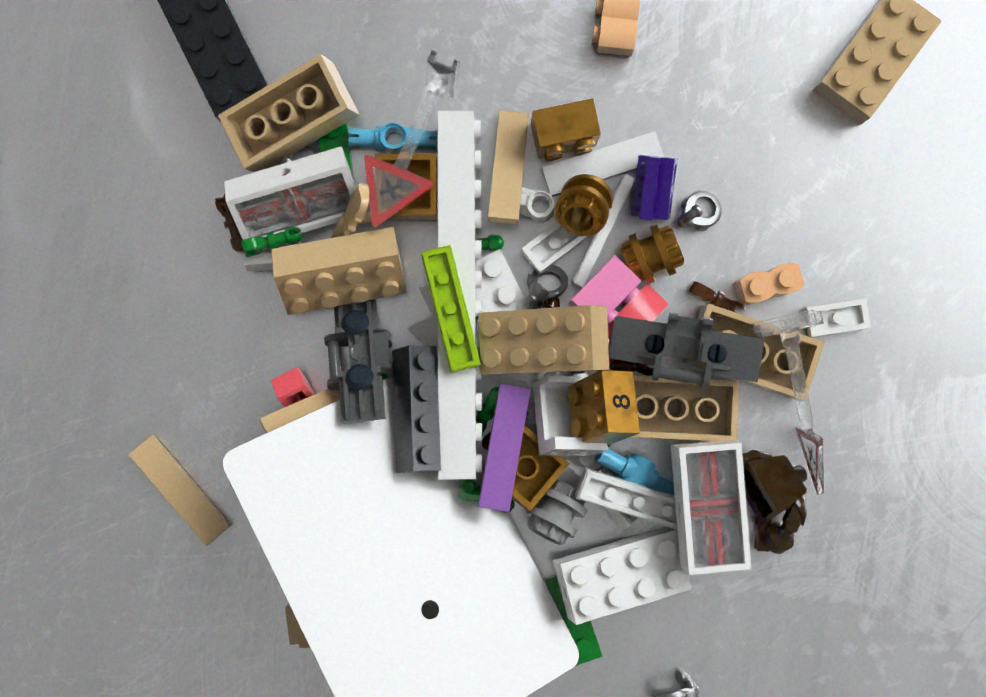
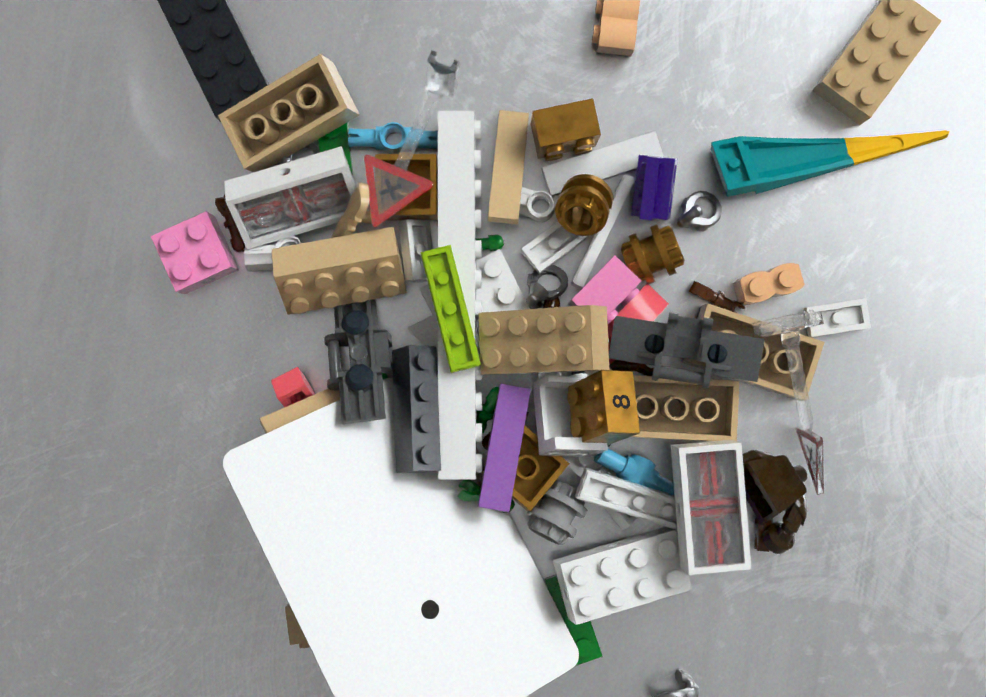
tan tile [129,435,231,546] -> none
green piece [241,227,302,257] -> none
none -> bright pink brick [151,211,239,294]
none -> white plate [399,219,432,281]
none -> teal plate [710,130,950,197]

